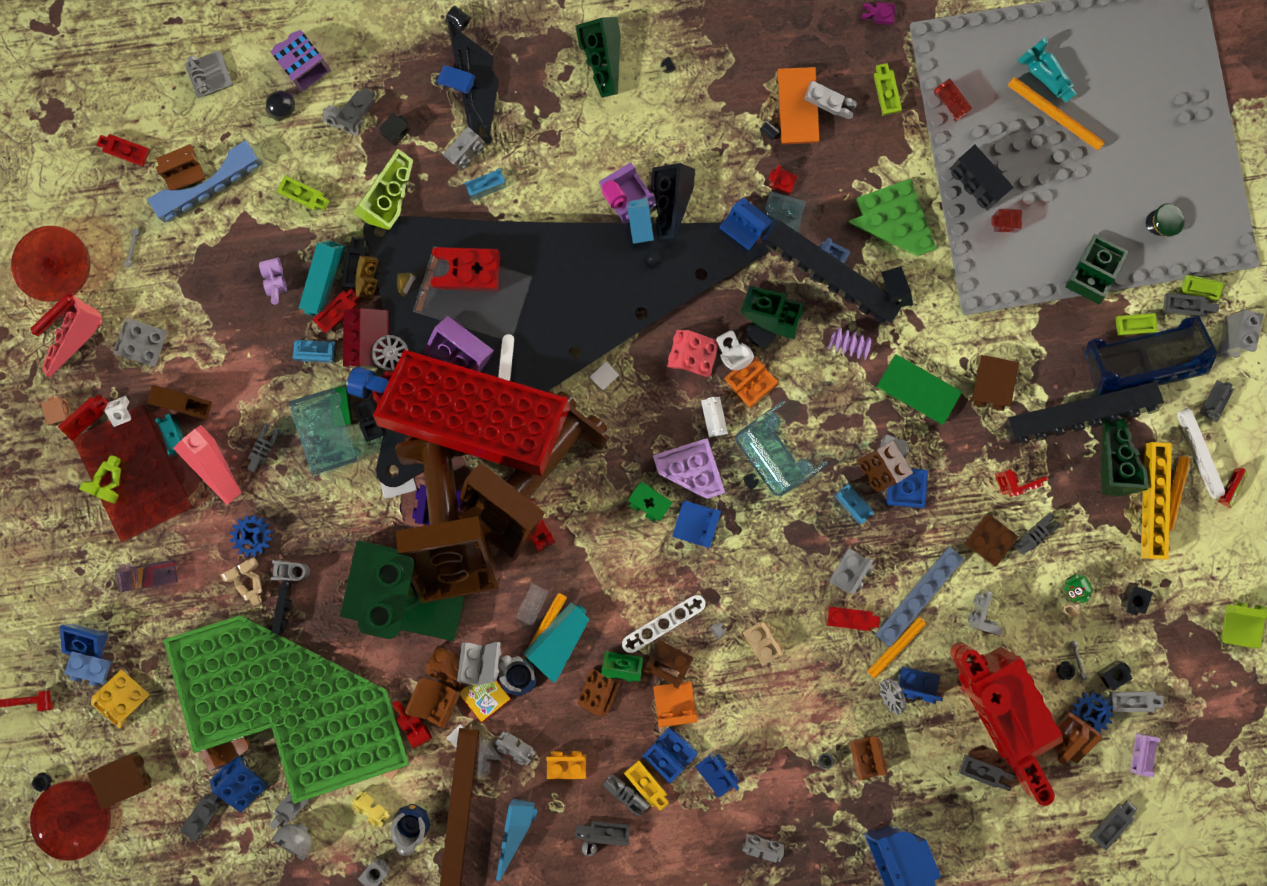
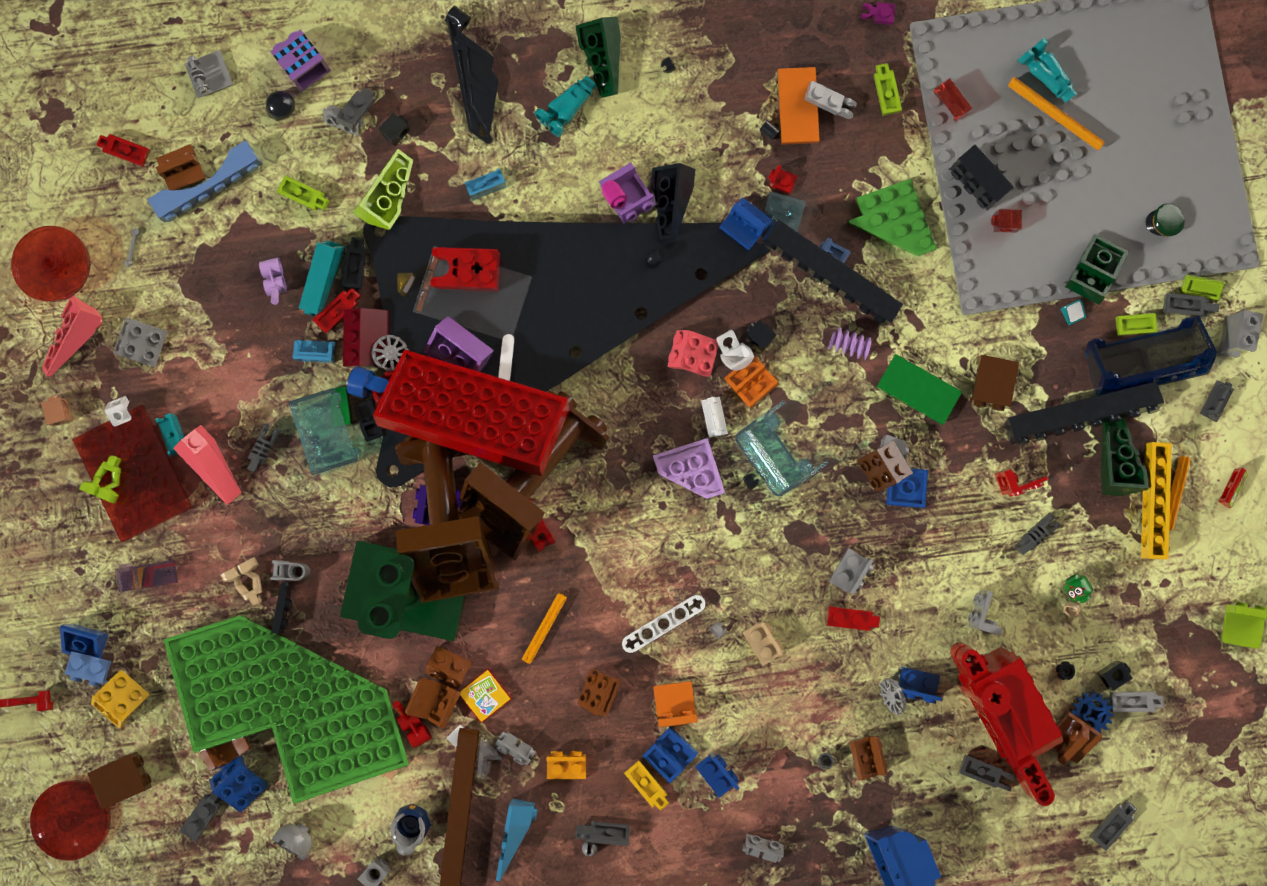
red axle [30,294,75,336] -> none
black plate [32,772,52,792] -> none
red hinge [57,395,108,441] -> none
reddish brown slope [147,385,212,420] -> none
blue gear [229,515,273,557] -> none
light grey hinge [269,793,310,830] -> none
light yellow hinge [351,791,390,828] -> none
pearl gold slope [356,256,379,298] -> none
white sticker [380,478,417,499] -> none
blue slope [436,65,476,94] -> none
light grey bracket [443,127,485,171] -> none
light grey bracket [457,642,501,686] -> none
piece [498,655,537,697] -> none
clear slope [516,583,550,626] -> none
teal slope [523,603,589,683] -> none
white sticker [590,362,619,391] -> none
green plate [601,651,643,682] -> none
dark grey hinge [603,774,650,816] -> none
dark azure hinge [627,197,654,244] -> none
green brick [628,481,673,523] -> none
reddish brown plate [644,640,694,689] -> none
blue bracket [672,501,721,548] -> none
dark green slope [740,286,805,340] -> none
dark azure hinge [834,483,874,524] -> none
light orange axle [867,617,926,678] -> none
sand blue plate [875,546,964,647] -> none
black hinge [881,266,913,308] -> none
reddish brown plate [964,513,1019,567] -> none
light grey hinge [1070,641,1087,681] -> none
black brick [1121,585,1153,616] -> none
lavender hinge [1130,733,1161,777] -> none
white beam [1177,408,1225,499] -> none
none -> teal piece [534,76,596,137]
none -> slope [1060,299,1086,326]

